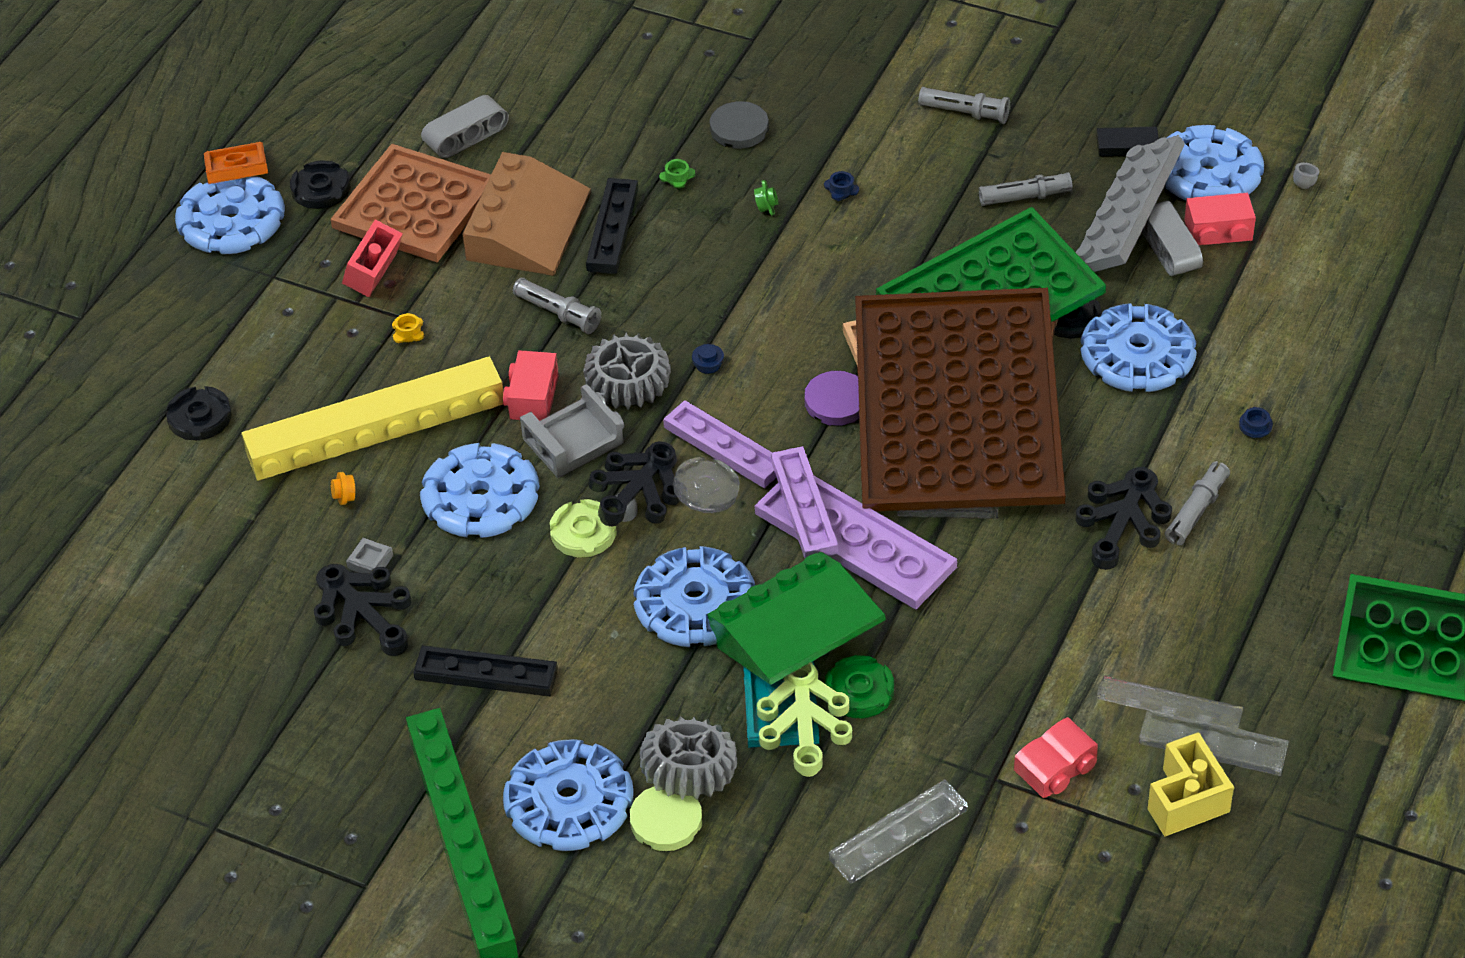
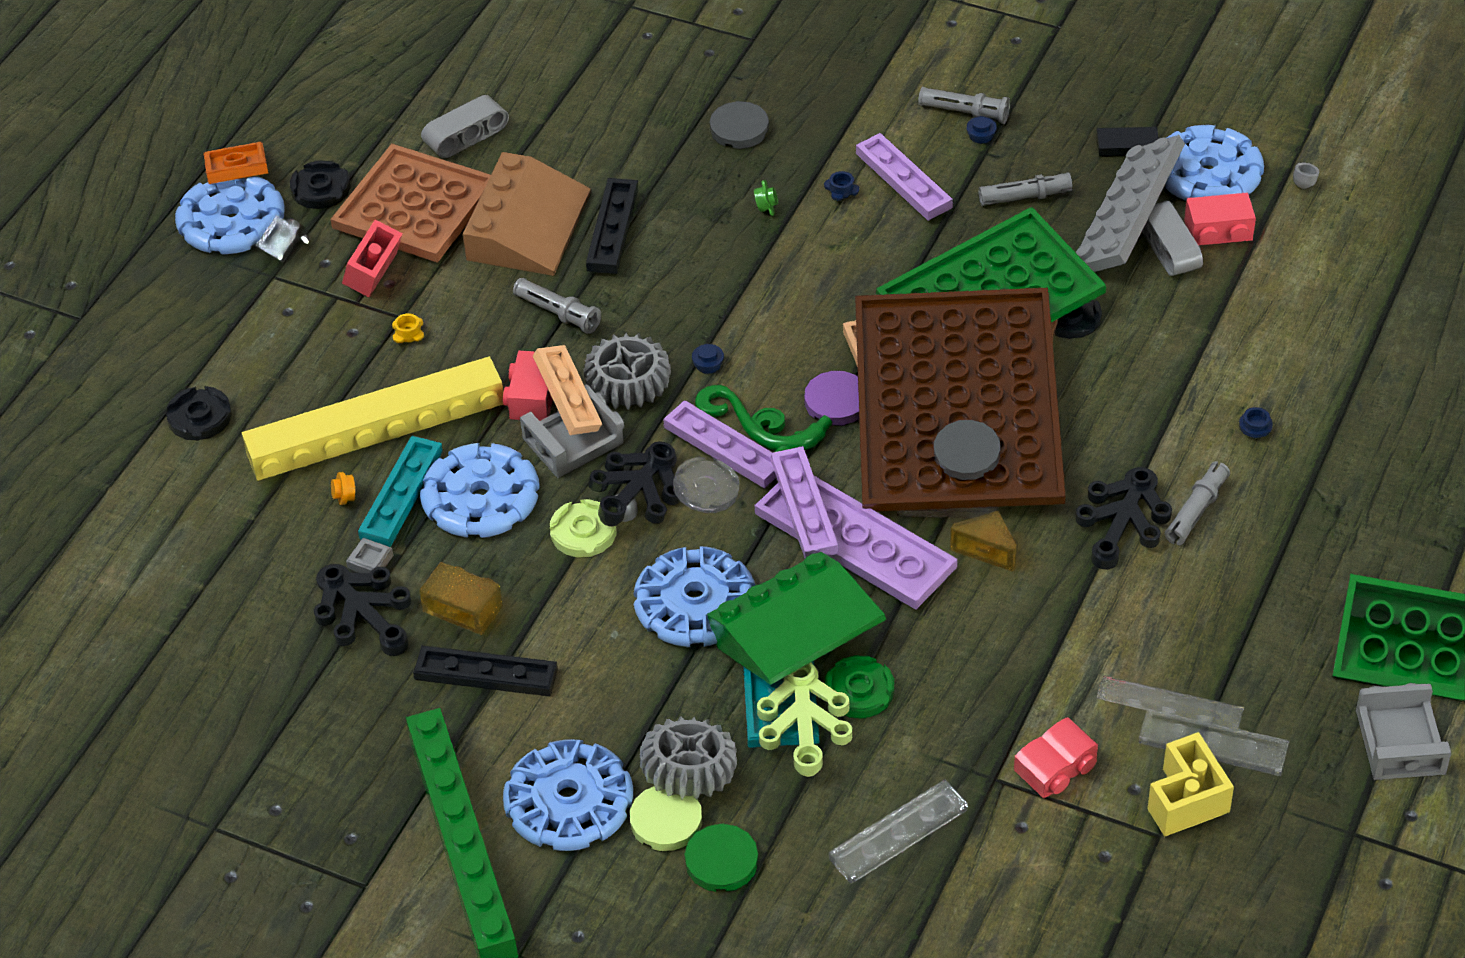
bright green plate [659,159,695,189] -> none
light blue plate [1080,303,1197,392] -> none
none -> clear smoke bracket [256,215,310,263]
none -> teal plate [358,436,443,547]
none -> clear yellow brick [419,562,503,635]
none -> light nougat plate [533,345,602,435]
none -> green tile [684,824,758,892]
none -> green plant [695,385,832,452]
none -> lavender plate [856,133,953,221]
none -> dark grey tile [934,420,1000,480]
none -> clear yellow slope [950,511,1017,572]
none -> dark blue plate [966,116,997,144]
none -> light grey panel [1356,683,1451,780]

